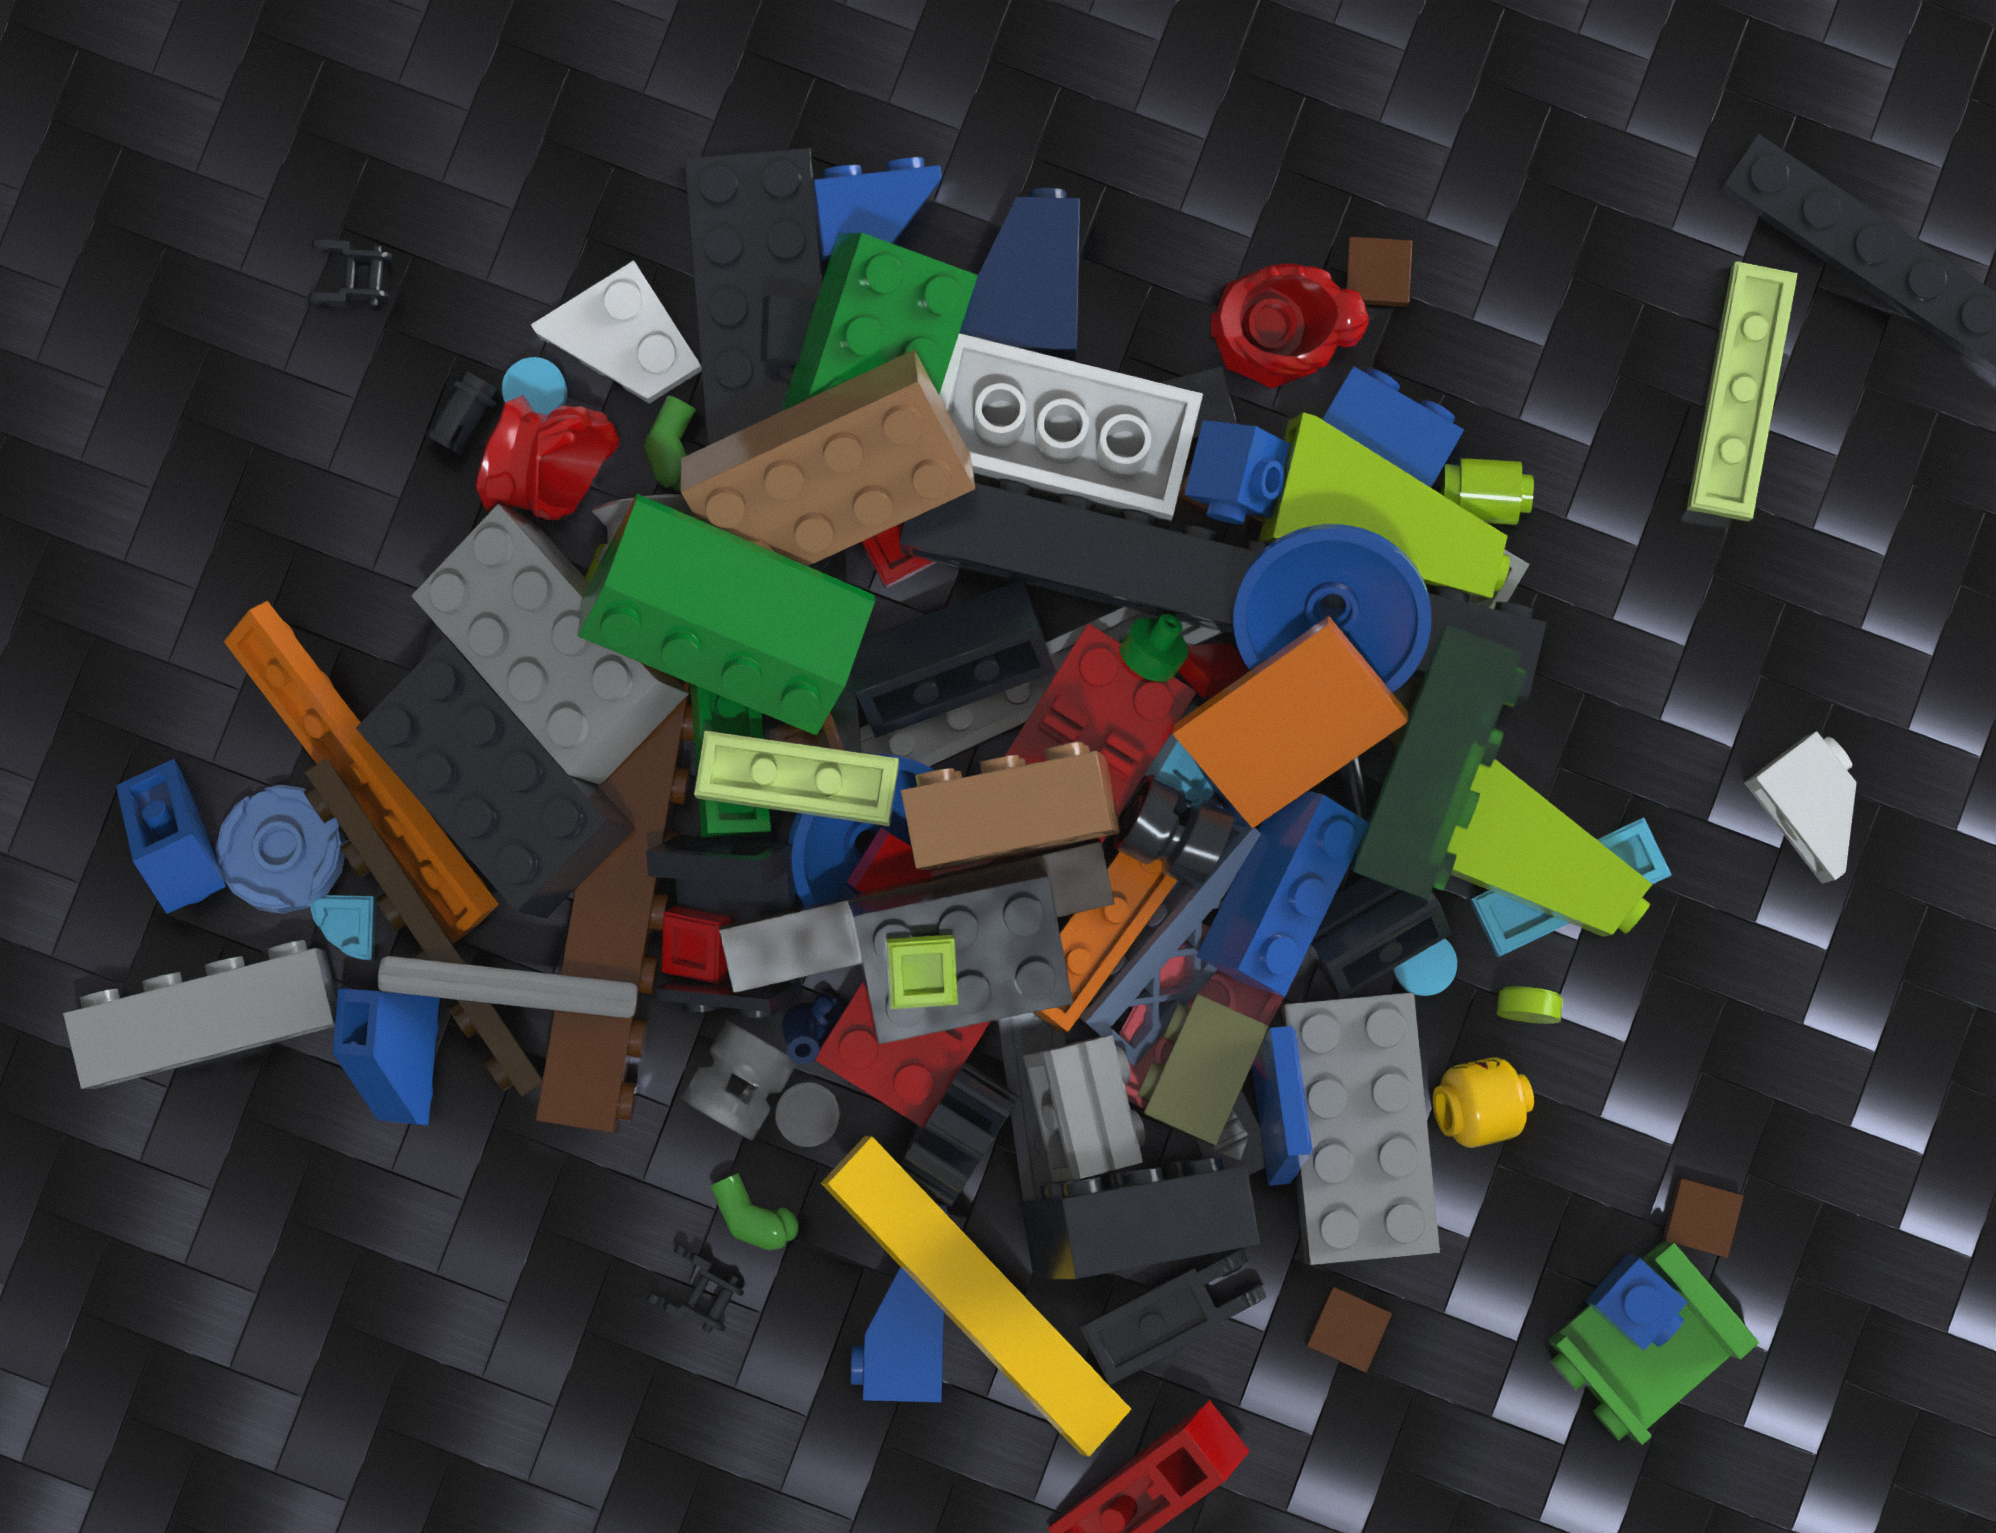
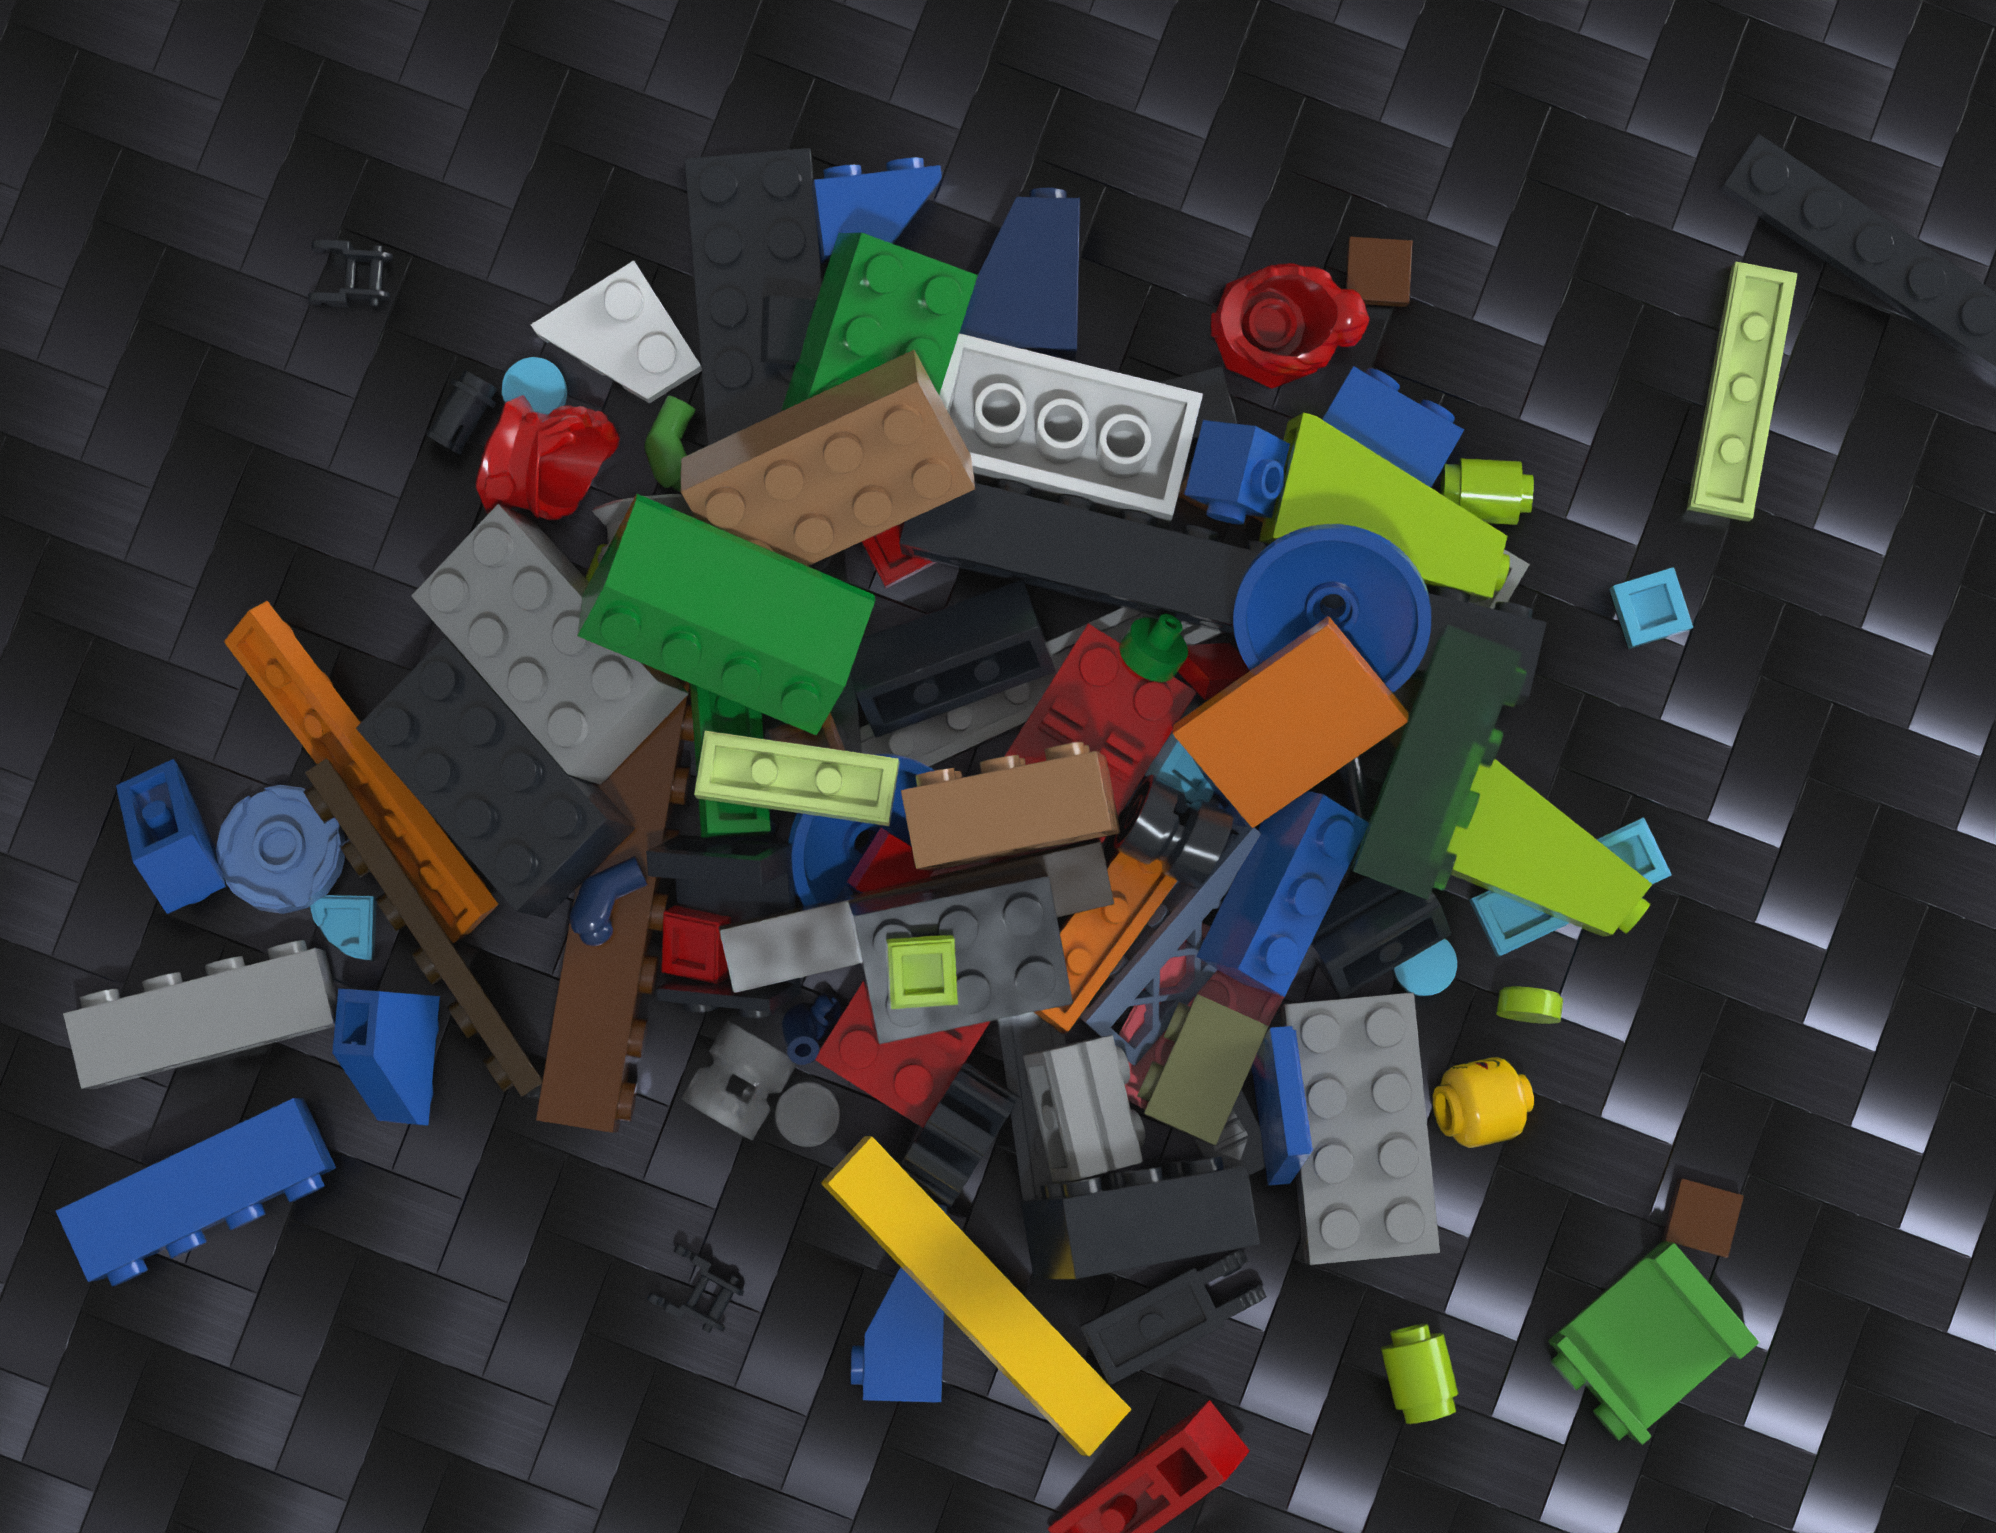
light grey axle [378,956,638,1018] -> none
bright green arm [710,1173,799,1250] -> none
reddish brown tile [1306,1286,1392,1373] -> none
blue brick [1585,1254,1688,1350] -> none
white slope [1744,731,1857,883] -> none
none -> blue brick [56,1098,336,1287]
none -> dark blue arm [570,856,648,946]
none -> lime brick [1381,1324,1459,1424]
none -> medium azure plate [1609,567,1693,649]

